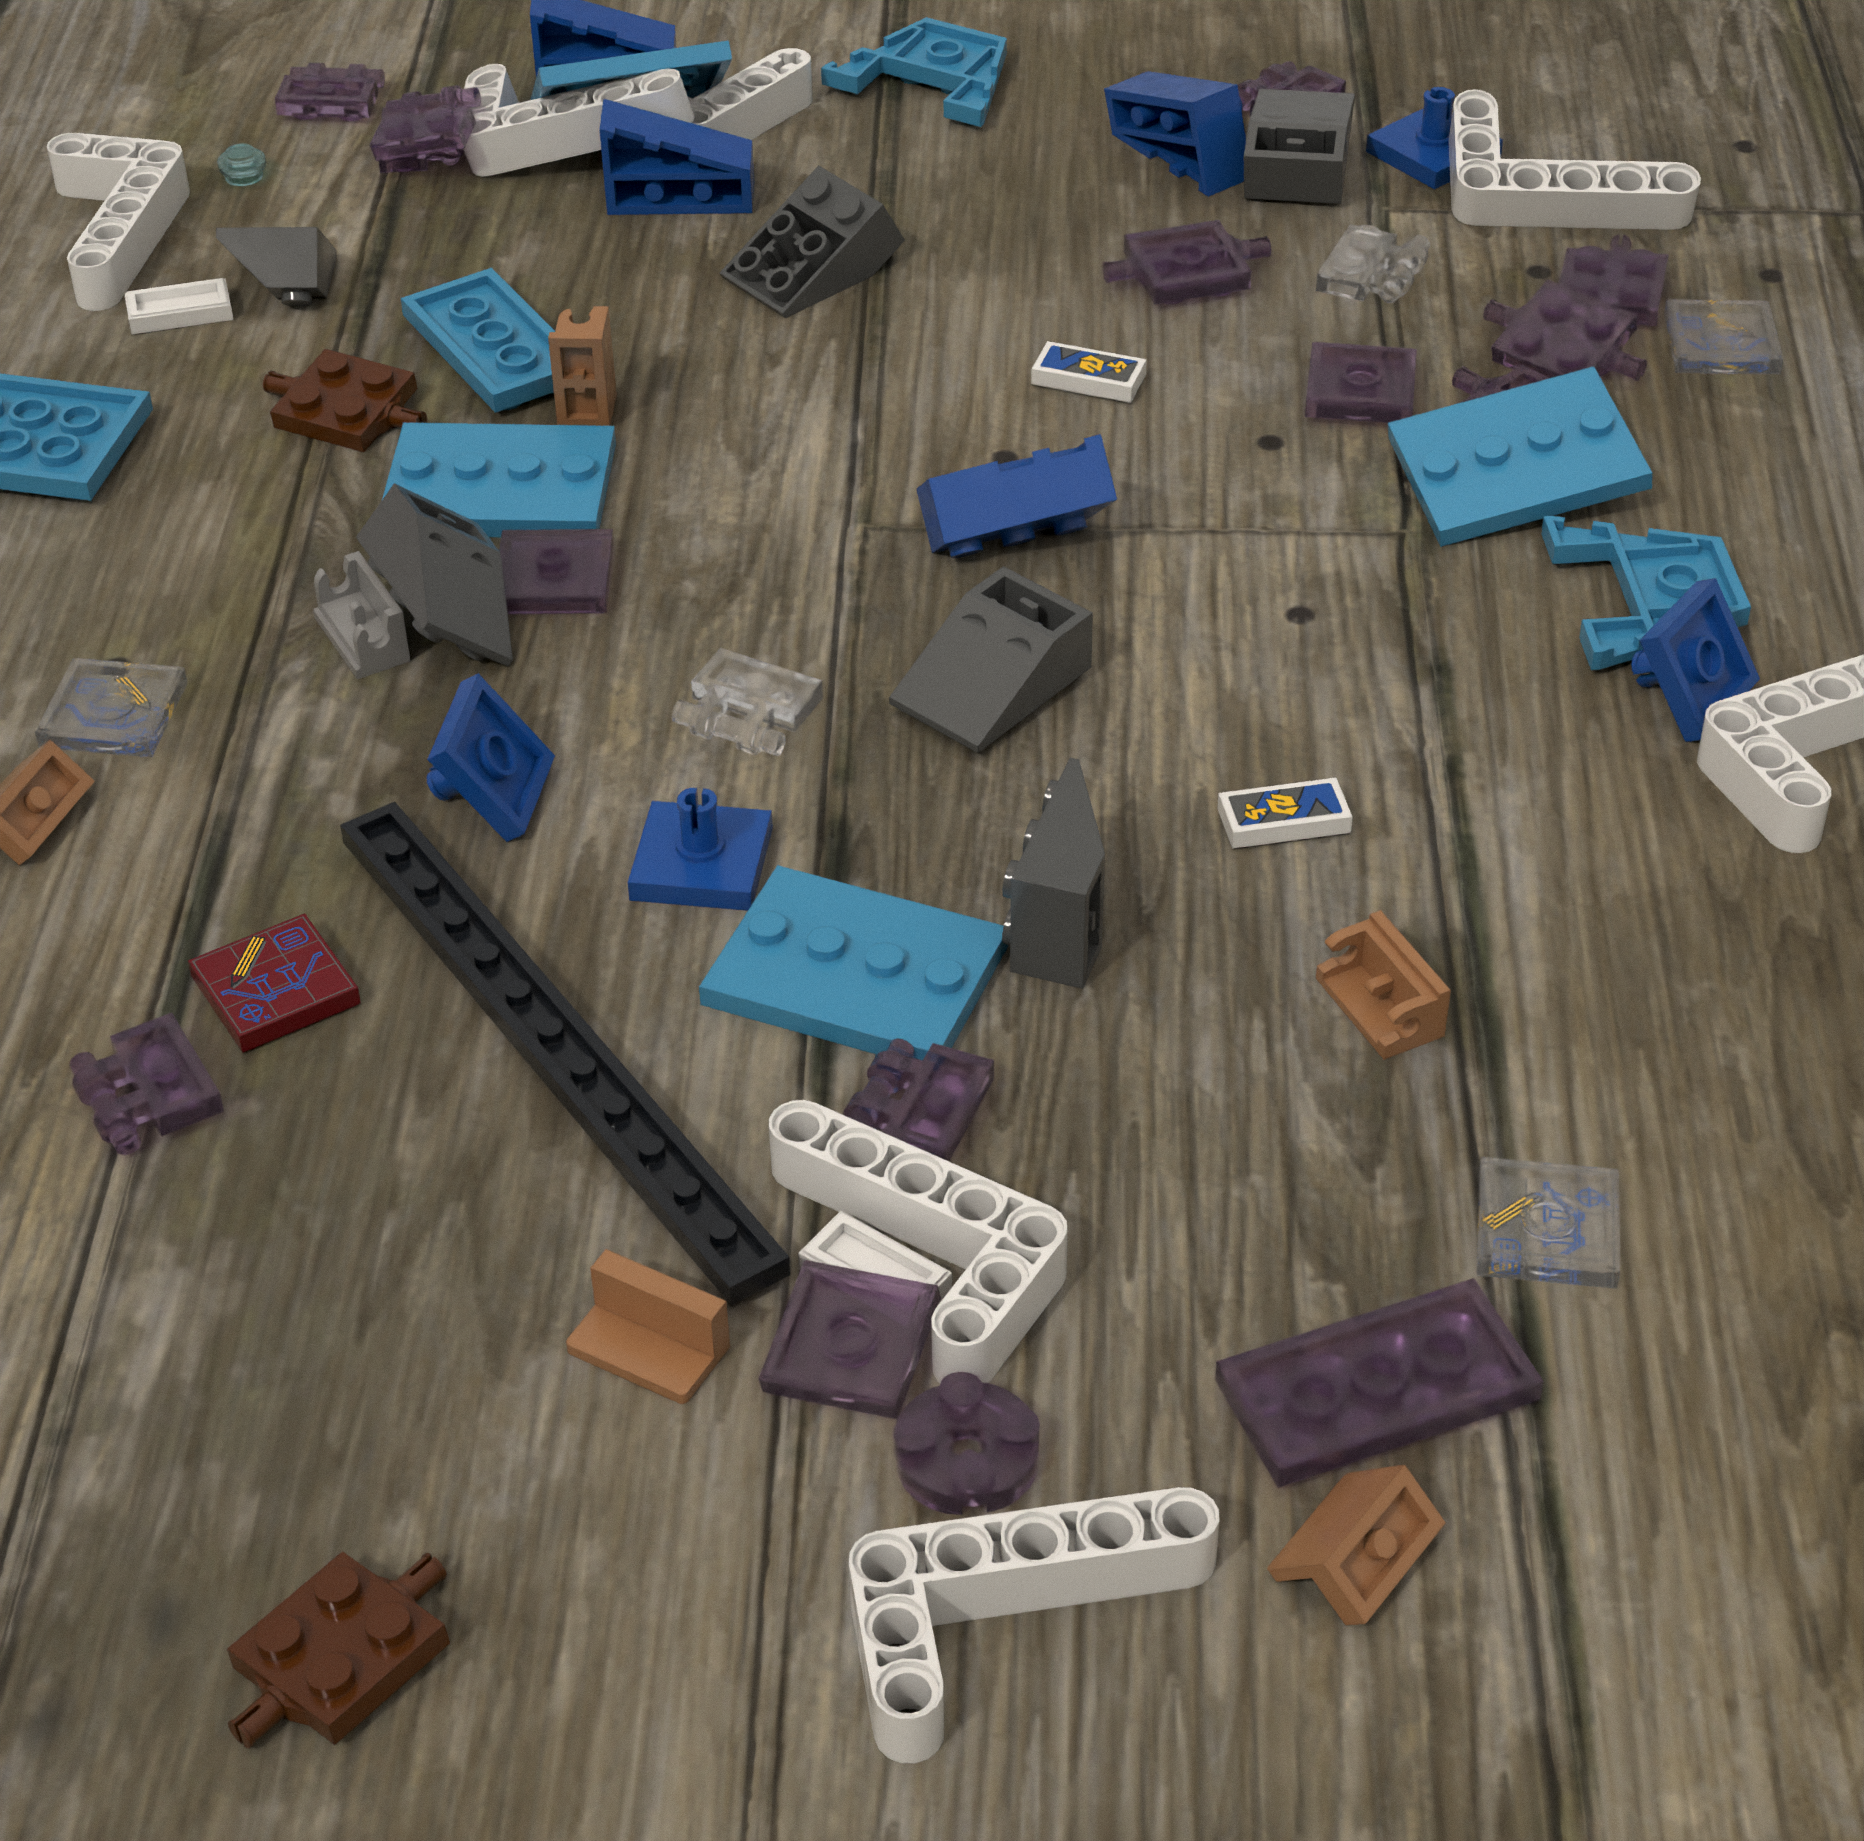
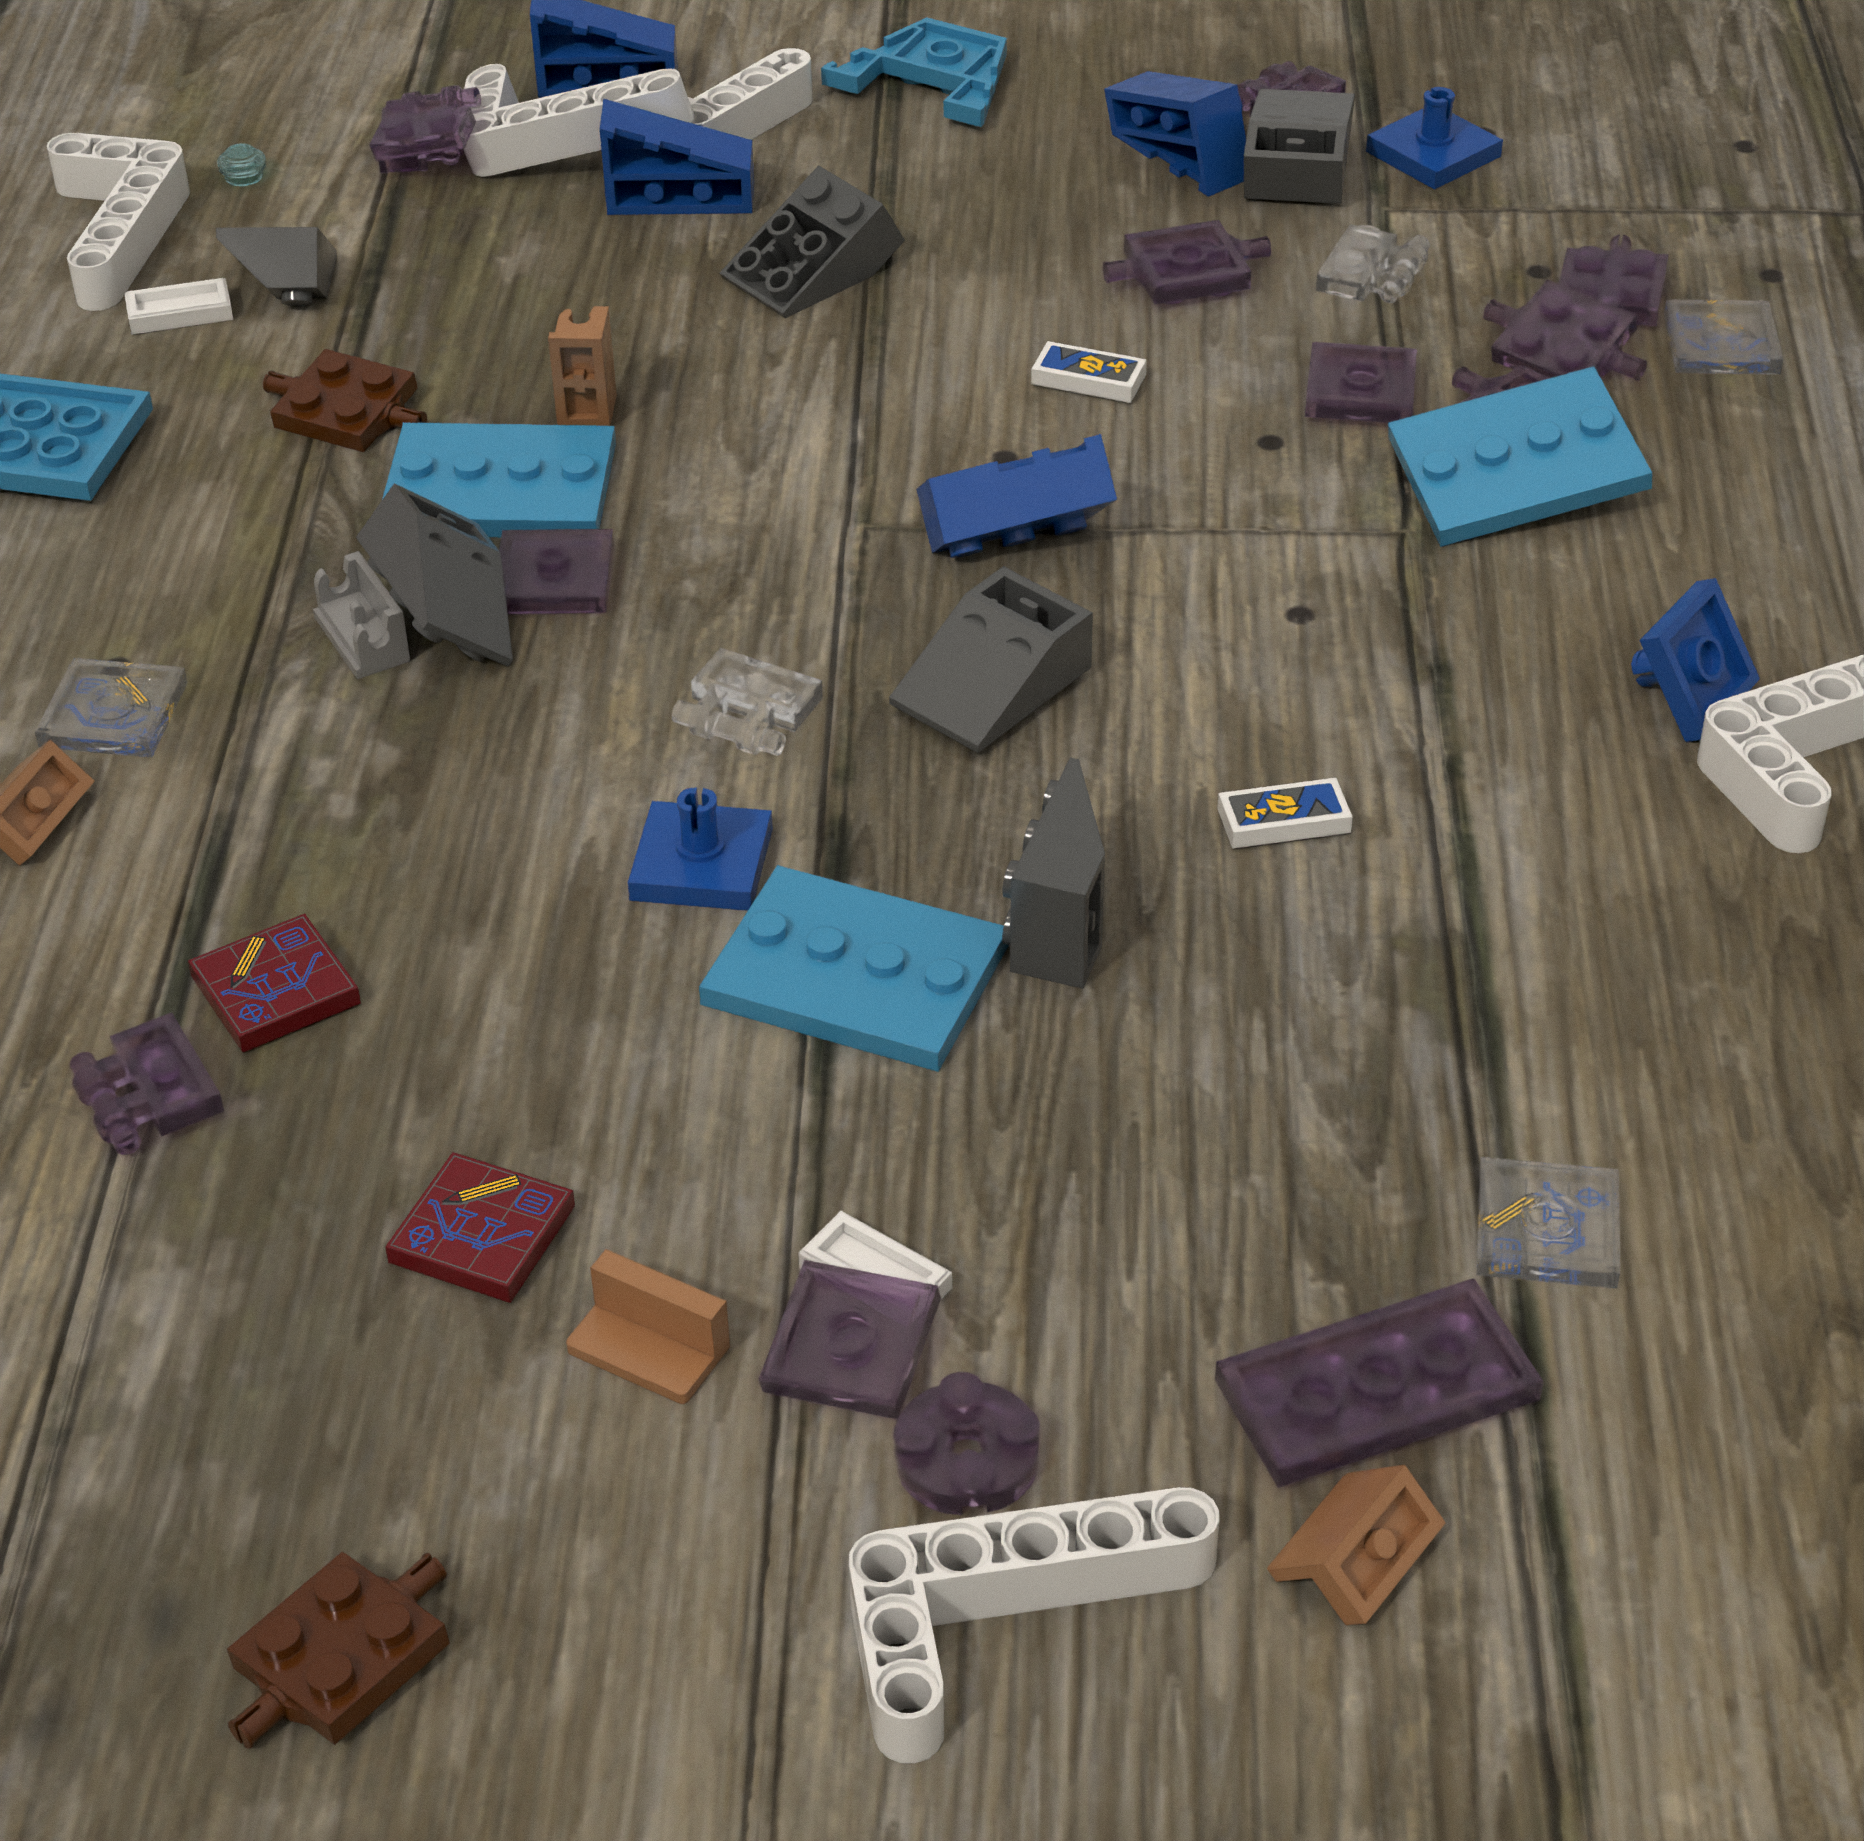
clear purple plate [275,62,385,121] -> none
black plate [340,802,791,1306] -> none
dark azure plate [401,268,555,413] -> none
blue tile [427,673,555,842] -> none
dark azure plate [530,40,732,100] -> none
white beam [769,1100,1068,1392] -> none
clear purple plate [843,1038,994,1161] -> none
medium nougat hinge [1316,910,1451,1060] -> none
white beam [1449,89,1701,230] -> none
dark azure wing [1541,516,1751,670] -> none
none -> dark red tile [385,1152,575,1303]

